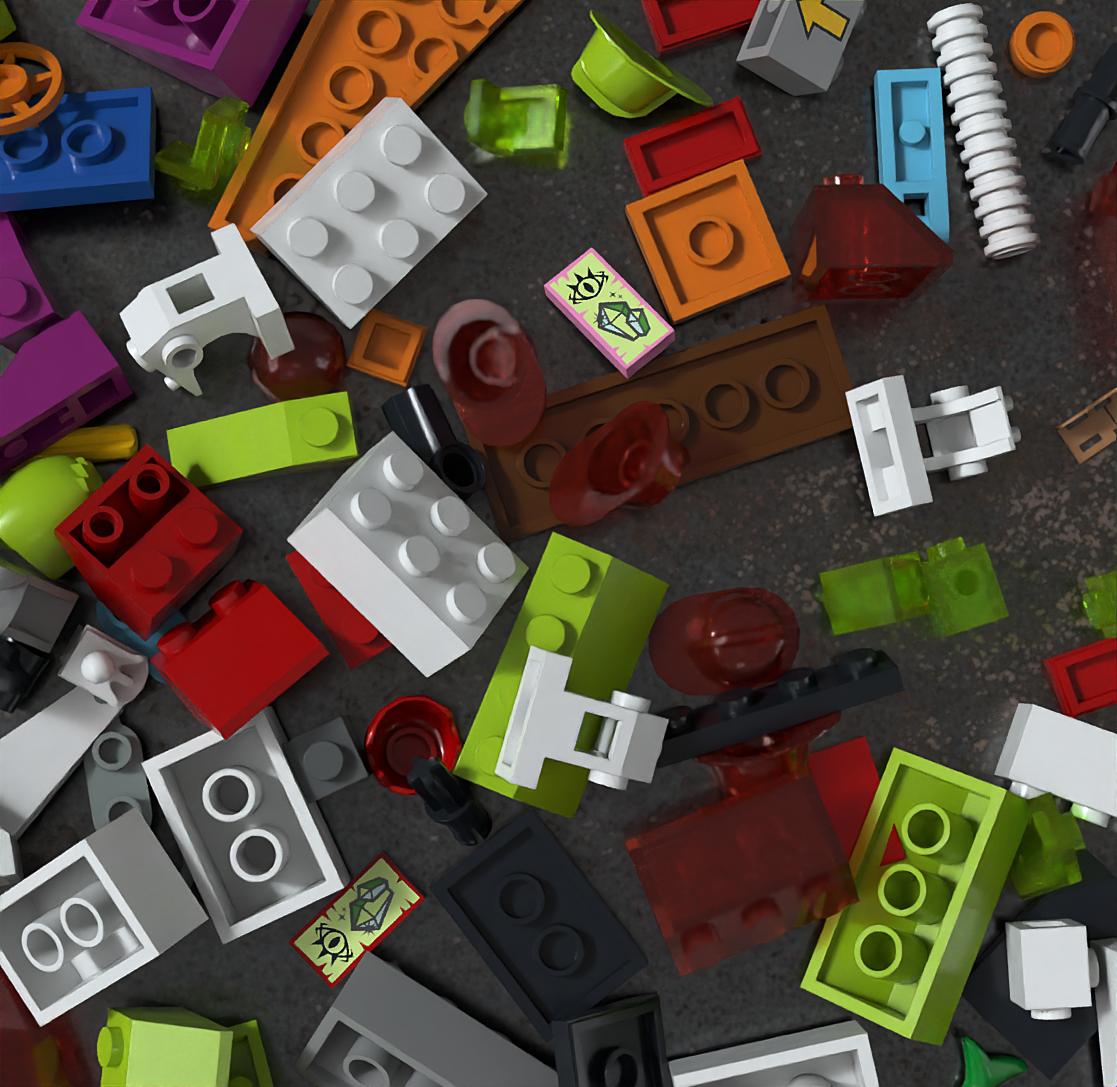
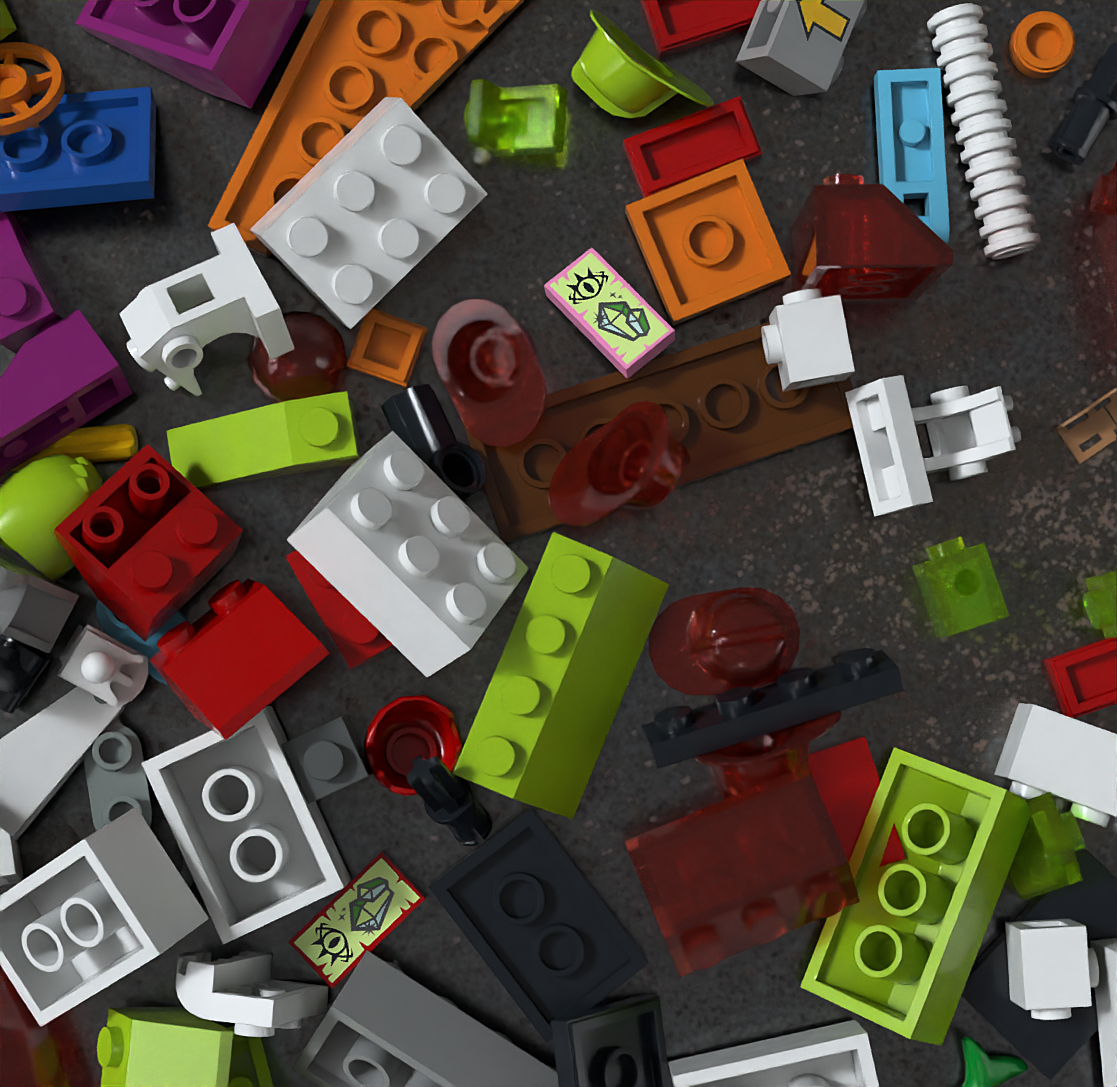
clear neon green bracket [153,95,251,190] -> none
white tile [495,645,669,790] -> none
clear neon green brick [819,550,933,636] -> none
none -> white slope [176,951,329,1037]
none -> white brick [761,288,855,392]

